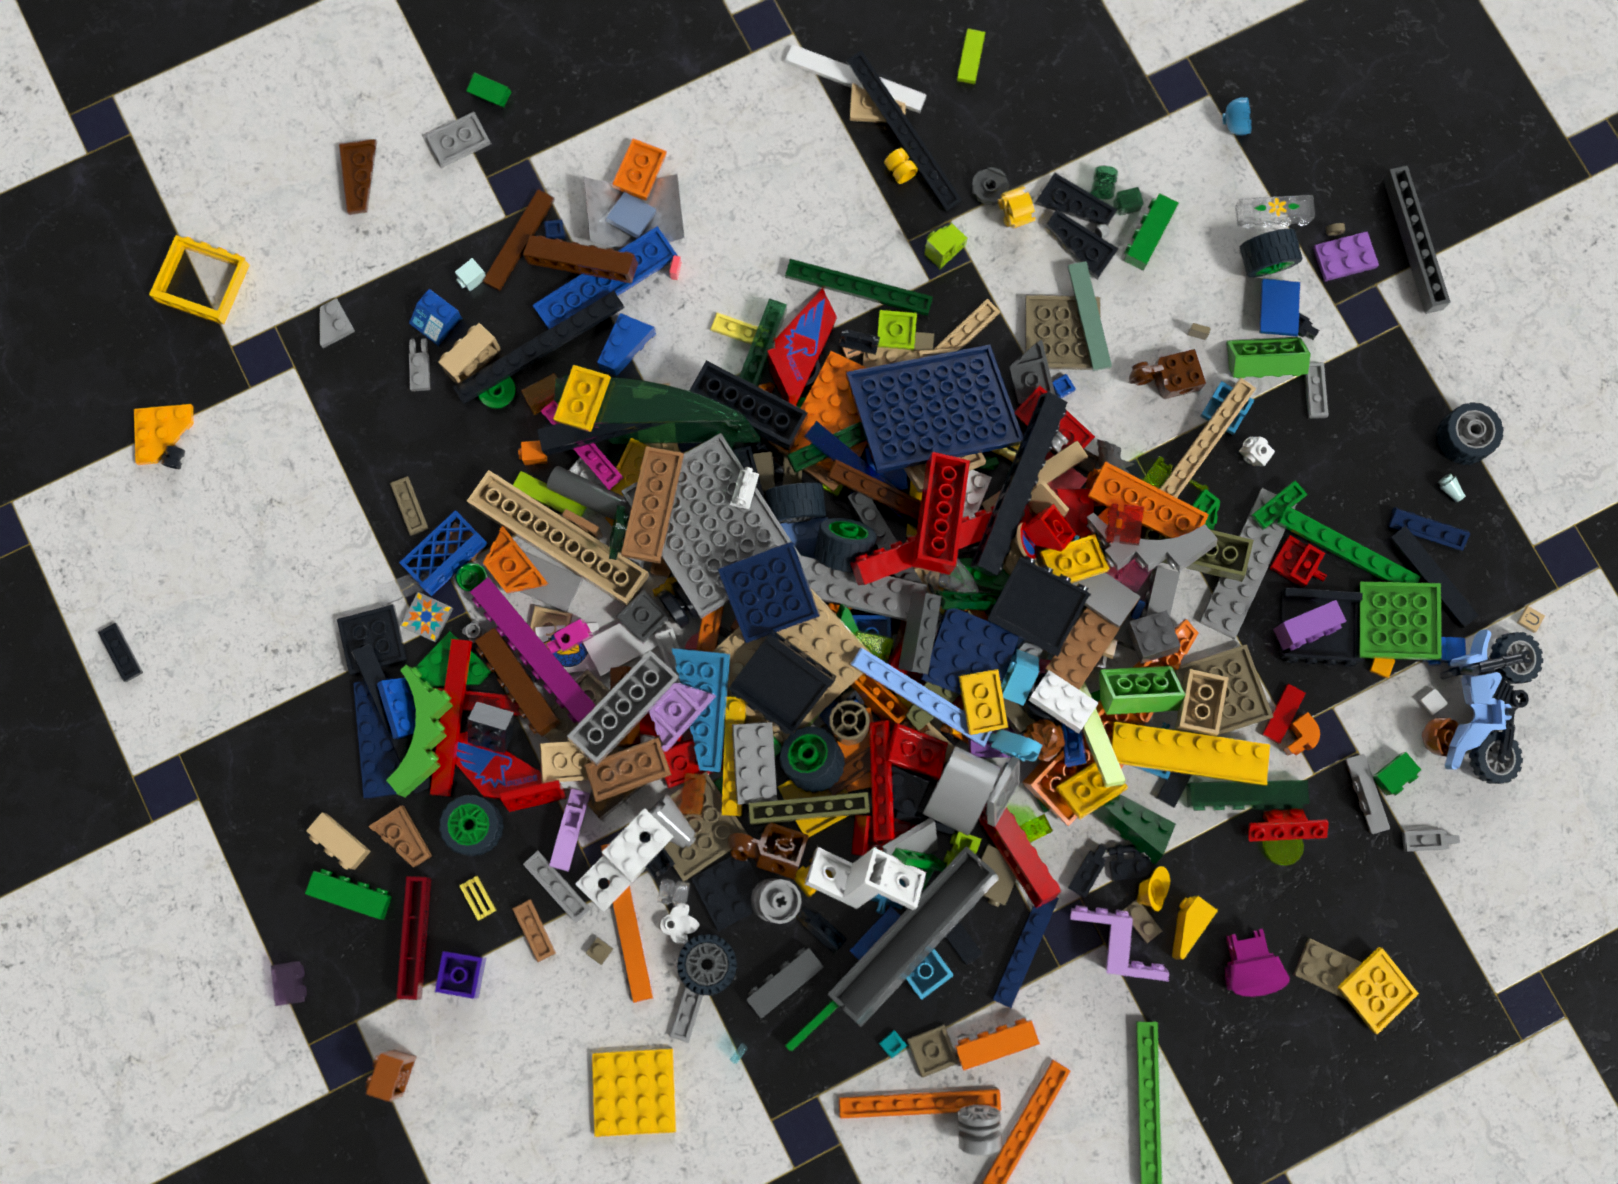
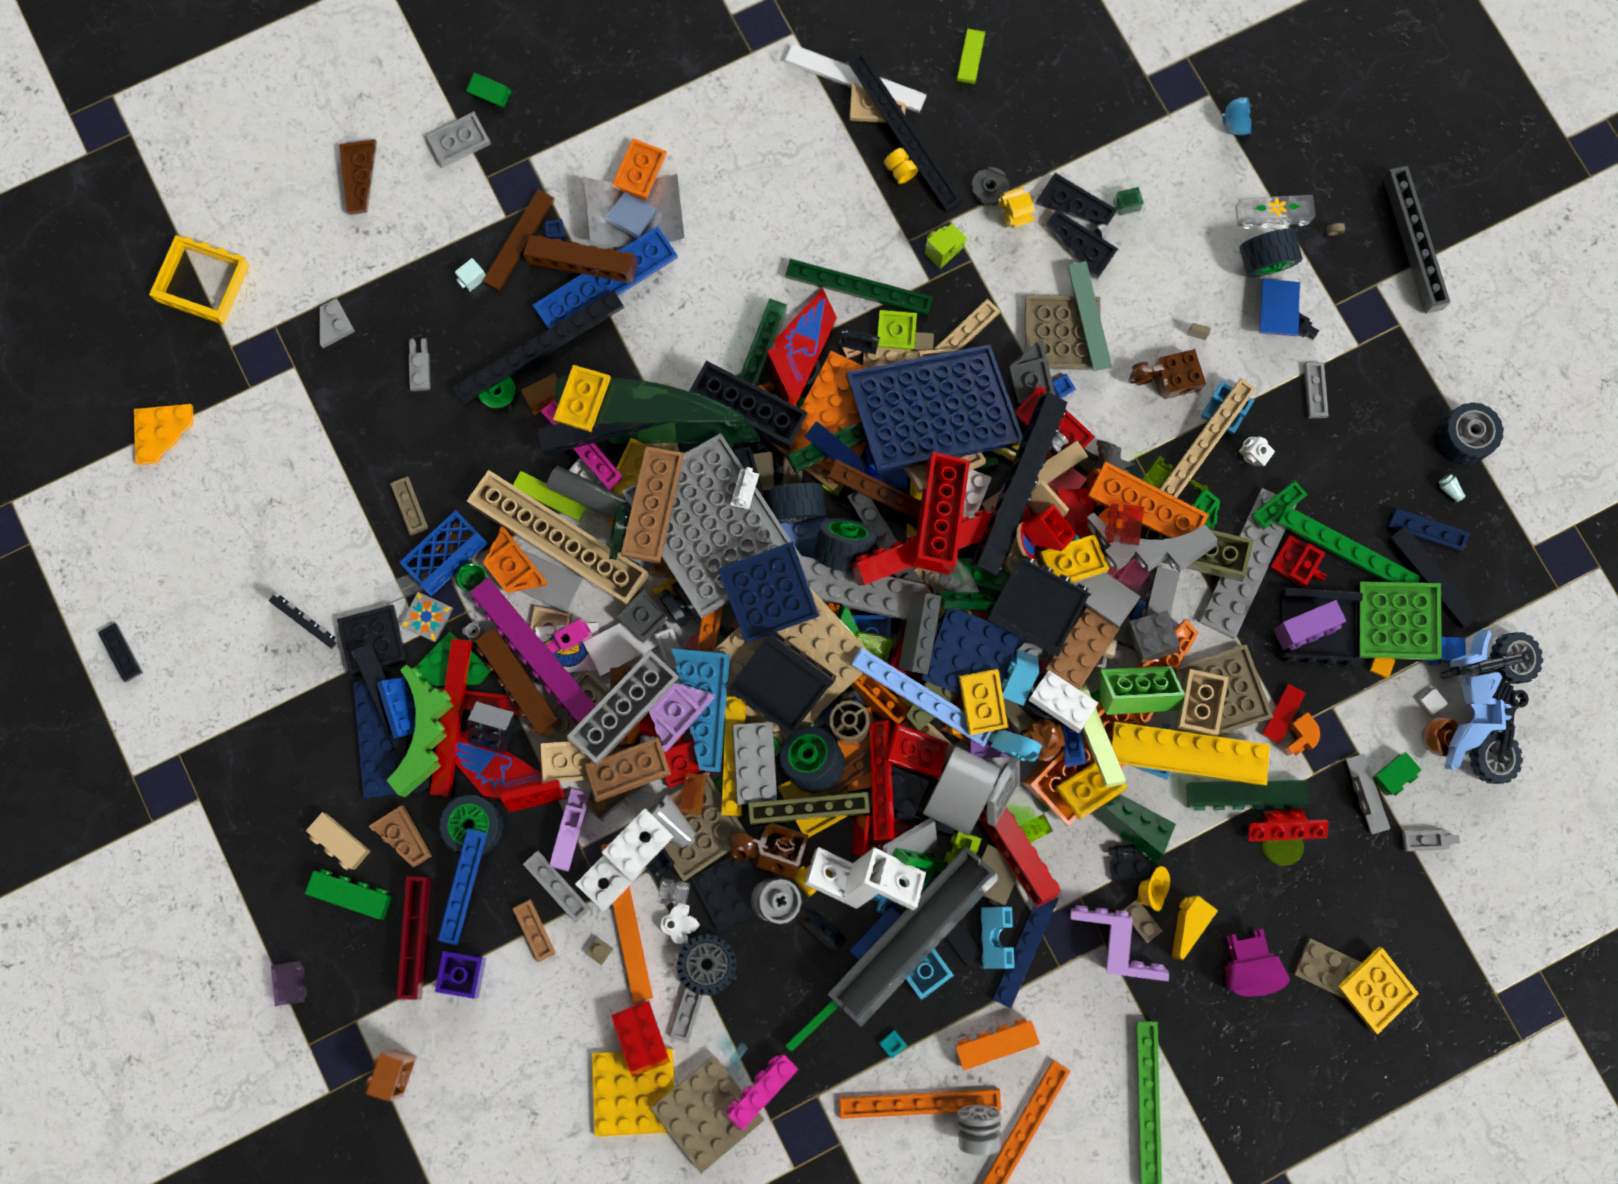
black wheel [161,445,186,470] -> none
blue slope [409,289,462,346] -> none
tan brick [439,323,501,384] -> none
light yellow tile [460,876,497,921] -> none
orange brick [518,440,548,465] -> none
medium nougat tile [562,509,603,541] -> none
blue wedge [597,313,656,376] -> none
coral tile [669,255,682,280] -> none
light yellow tile [710,312,769,349] -> none
dark grey brick [746,948,824,1019] -> none
dark tan tile [907,1024,959,1078] -> none
black hinge [1067,844,1107,898] -> none
clear green wheel [1091,165,1118,200] -> none
green brick [1124,193,1179,271] -> none
black tile [1156,772,1192,808] -> none
bright green slope [1227,337,1311,379] -> none
medium lavender plate [1313,232,1379,282] -> none
tan tile [1517,606,1545,633] -> none
none -> black wing [268,595,337,649]
none -> blue tile [438,828,487,946]
none -> red brick [611,1001,671,1077]
none -> dark tan plate [651,1055,764,1174]
none -> dark pink brick [723,1055,798,1130]
none -> medium azure arch [980,907,1014,969]

